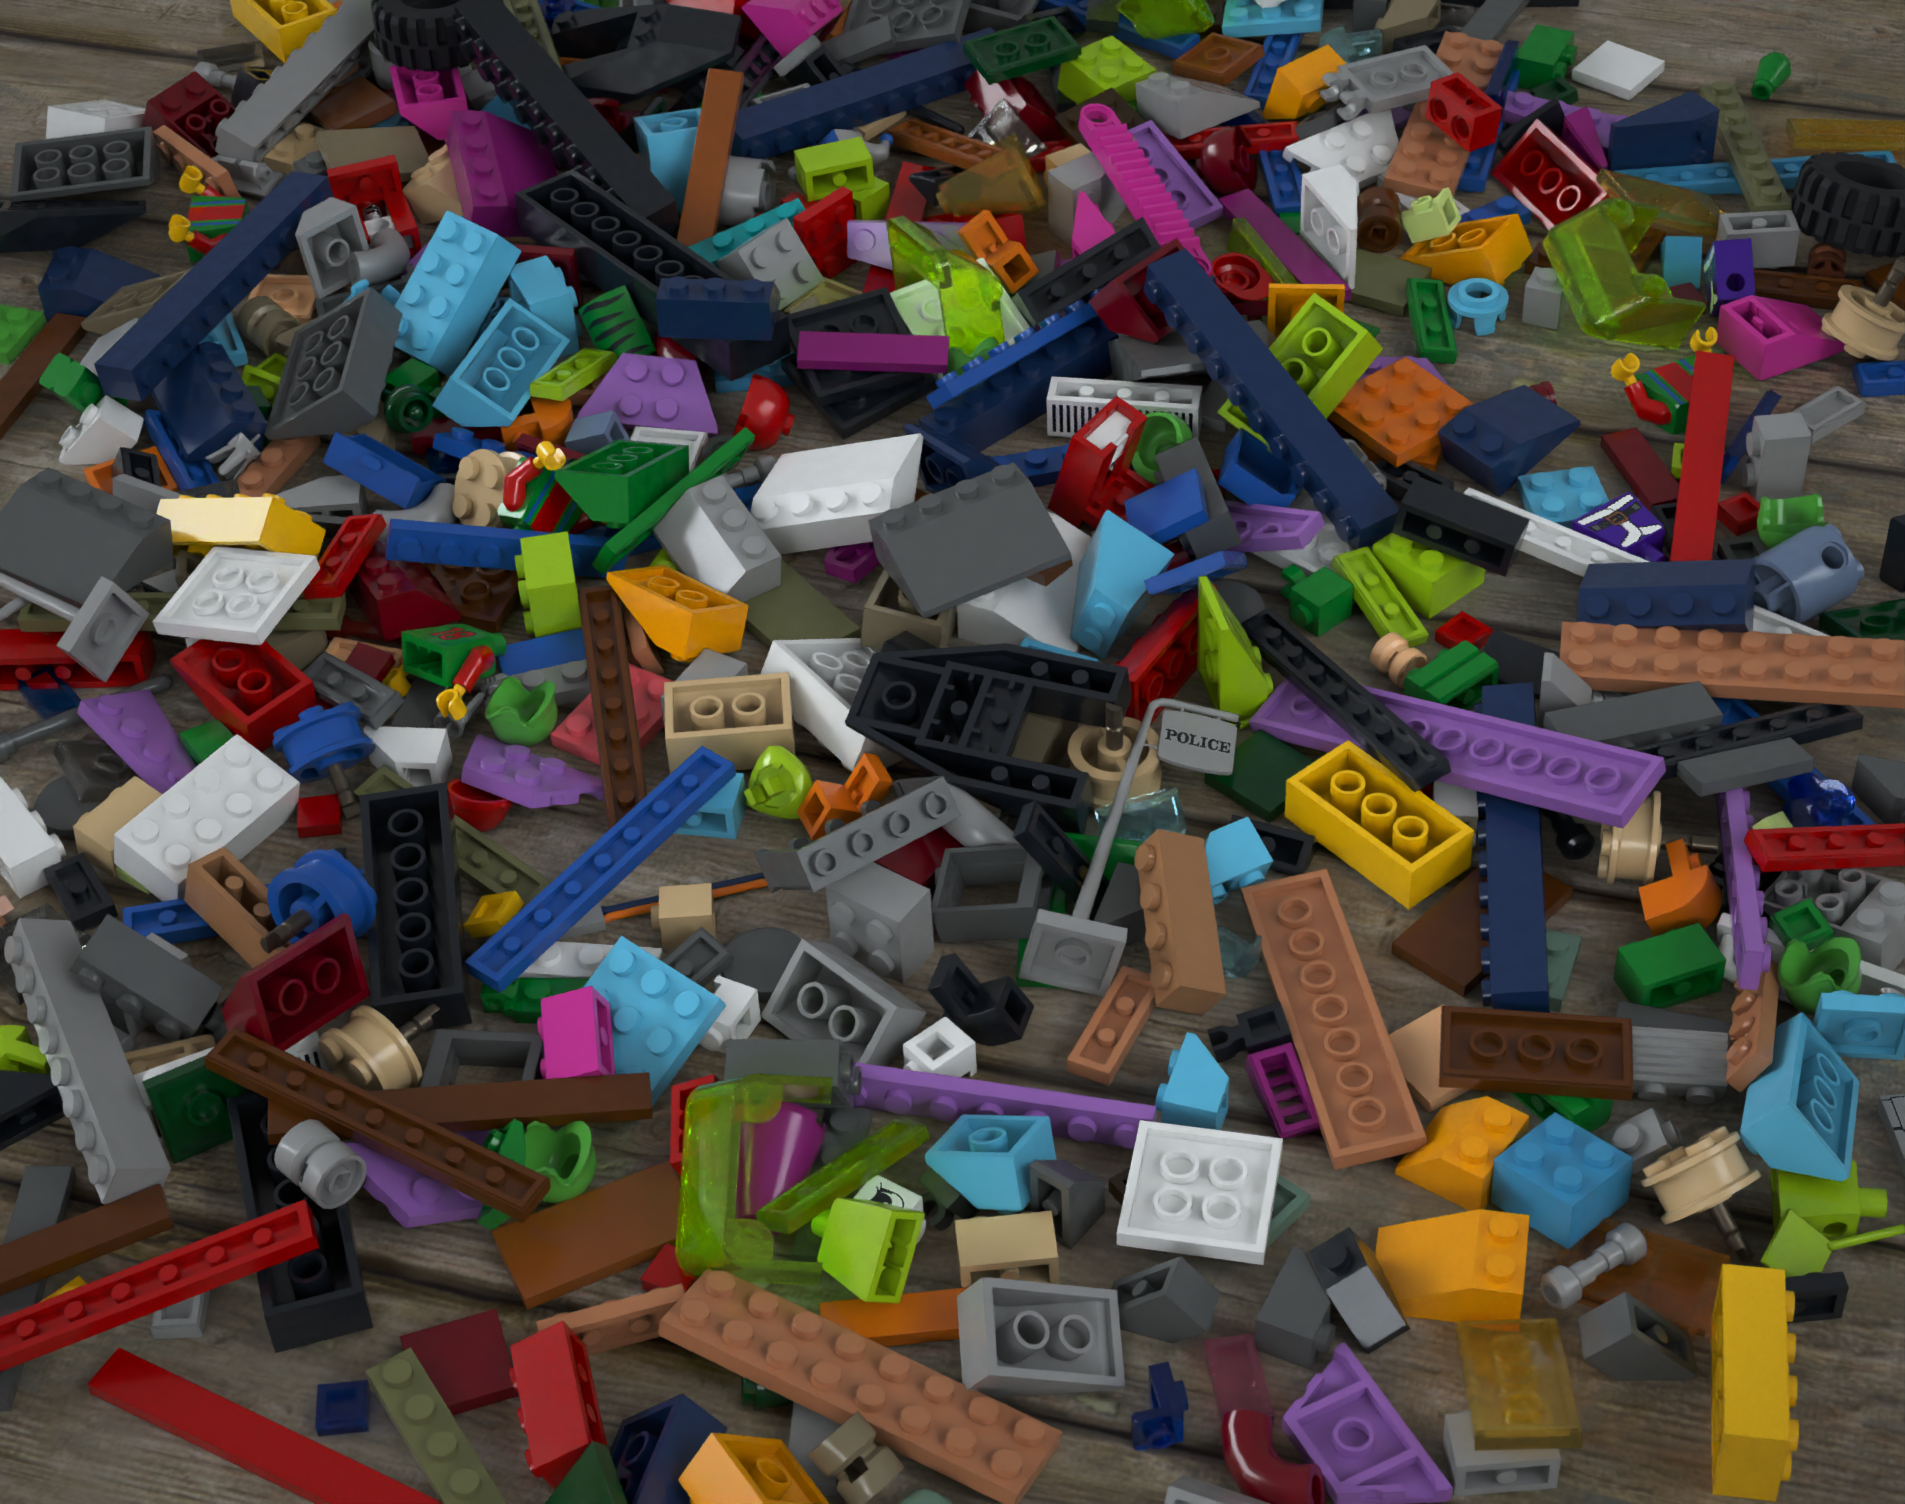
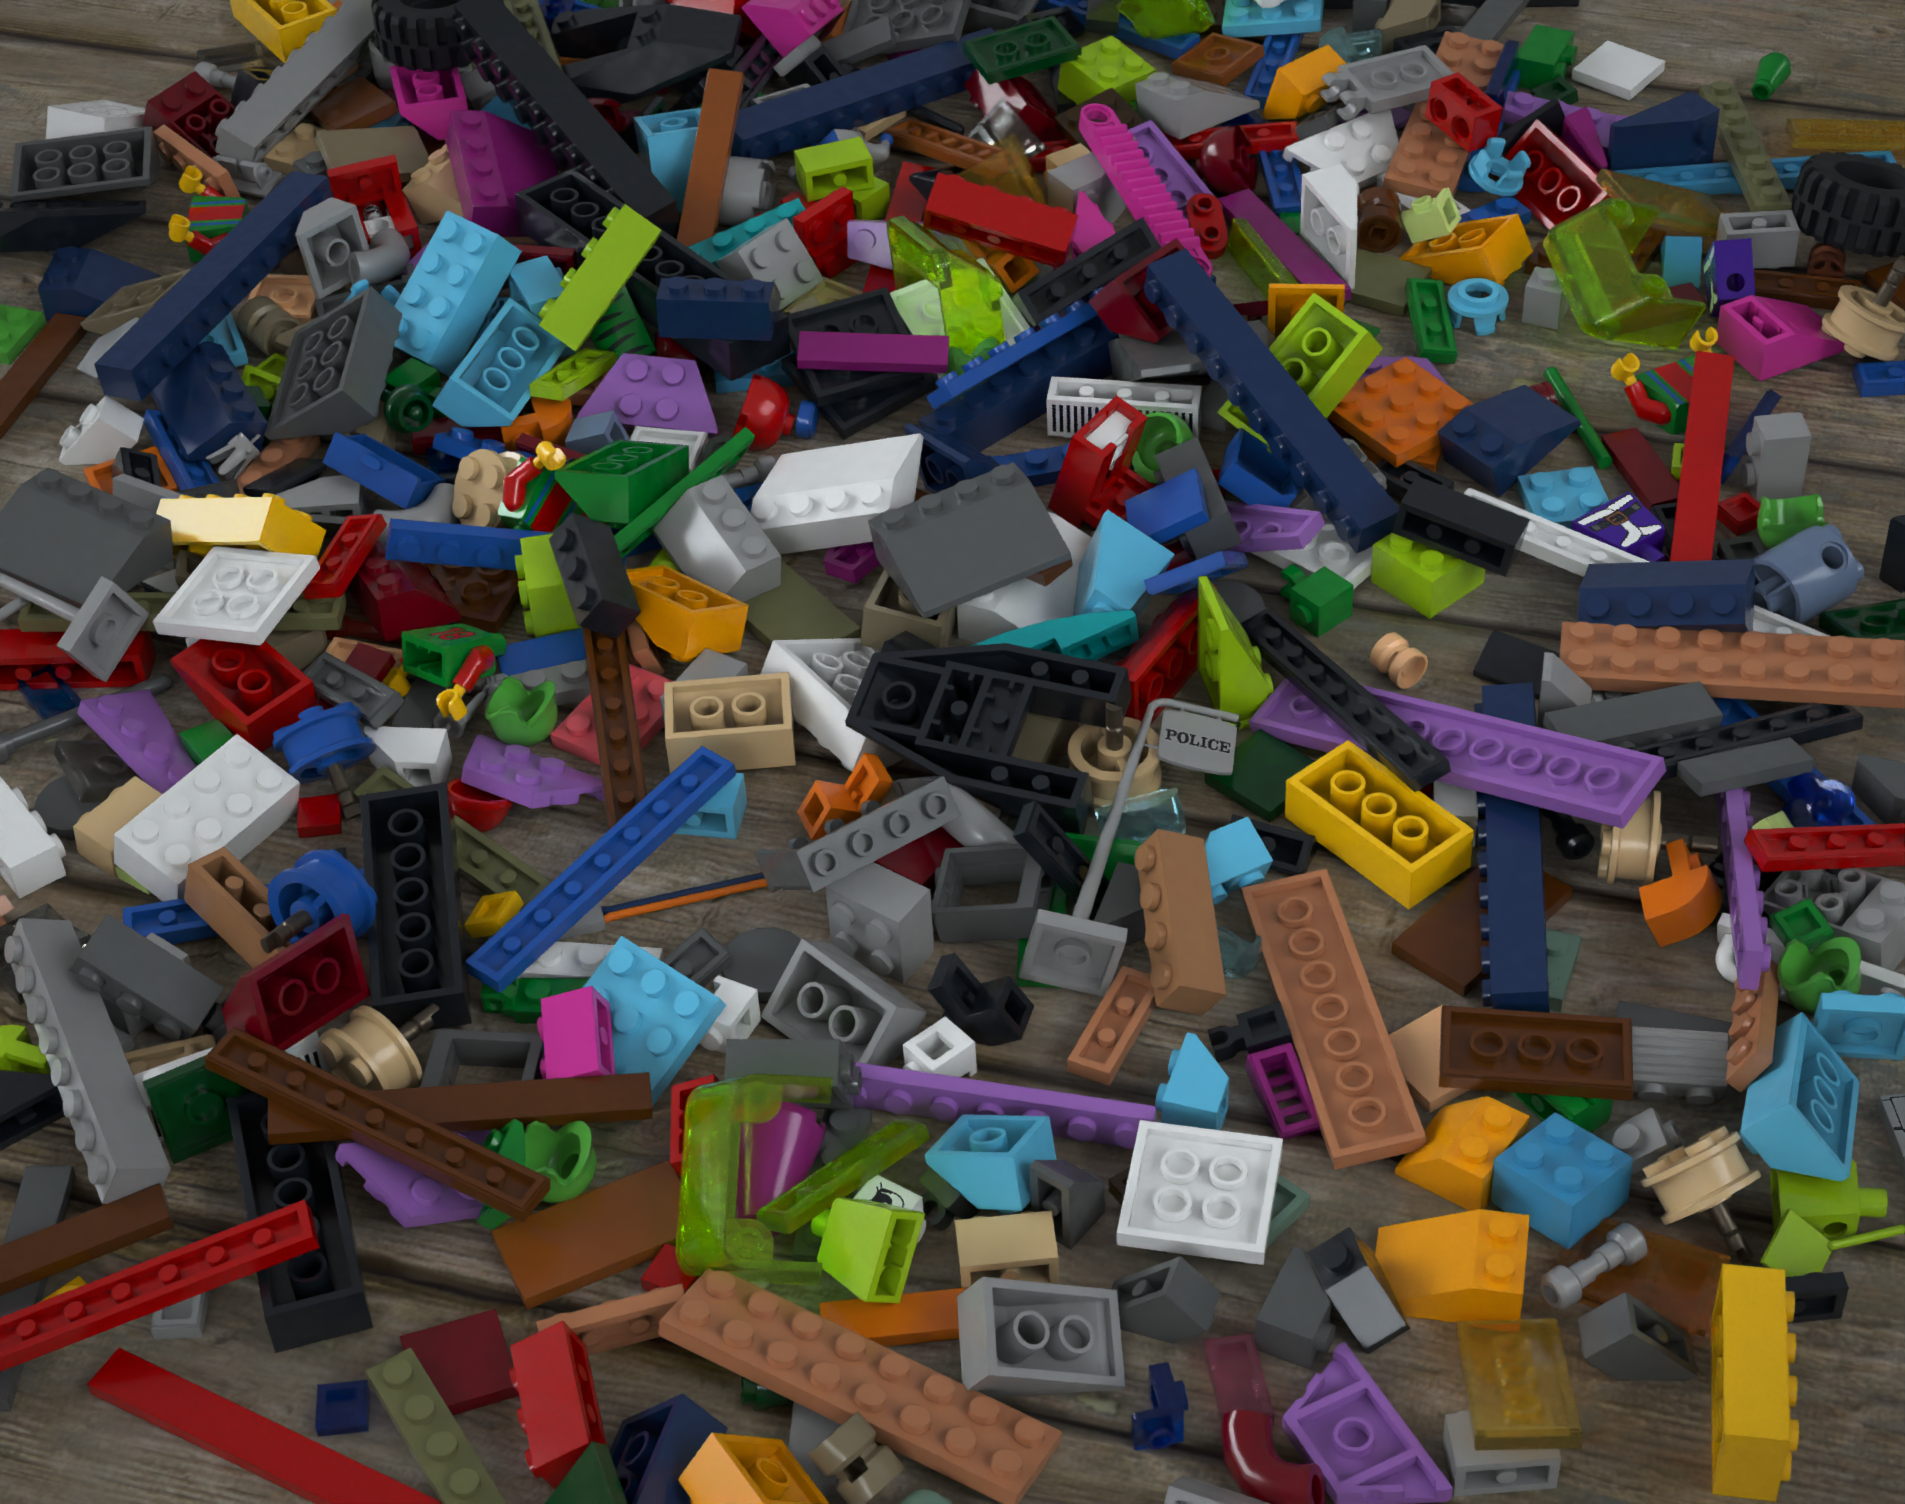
green brick [39,353,128,415] -> none
black plate [43,852,118,933] -> none
light grey wheel [274,1119,367,1209] -> none
tan brick [651,883,716,949] -> none
lime piece [743,745,813,820] -> none
red hat [1211,252,1274,304] -> none
lime tile [1331,546,1429,648] -> none
green brick [1403,640,1499,710] -> none
red tile [1435,611,1493,650] -> none
green brick [1613,923,1726,1009] -> none
light grey tile [1789,385,1866,444] -> none
none -> black slope [243,458,327,497]
none -> lime brick [538,204,662,352]
none -> black brick [549,513,641,639]
none -> blue tile [796,400,819,439]
none -> red brick [923,172,1078,268]
none -> teal slope [971,610,1139,661]
none -> red plate [1185,193,1228,259]
none -> medium azure piece [1468,138,1531,196]
none -> green bar [1543,367,1613,469]

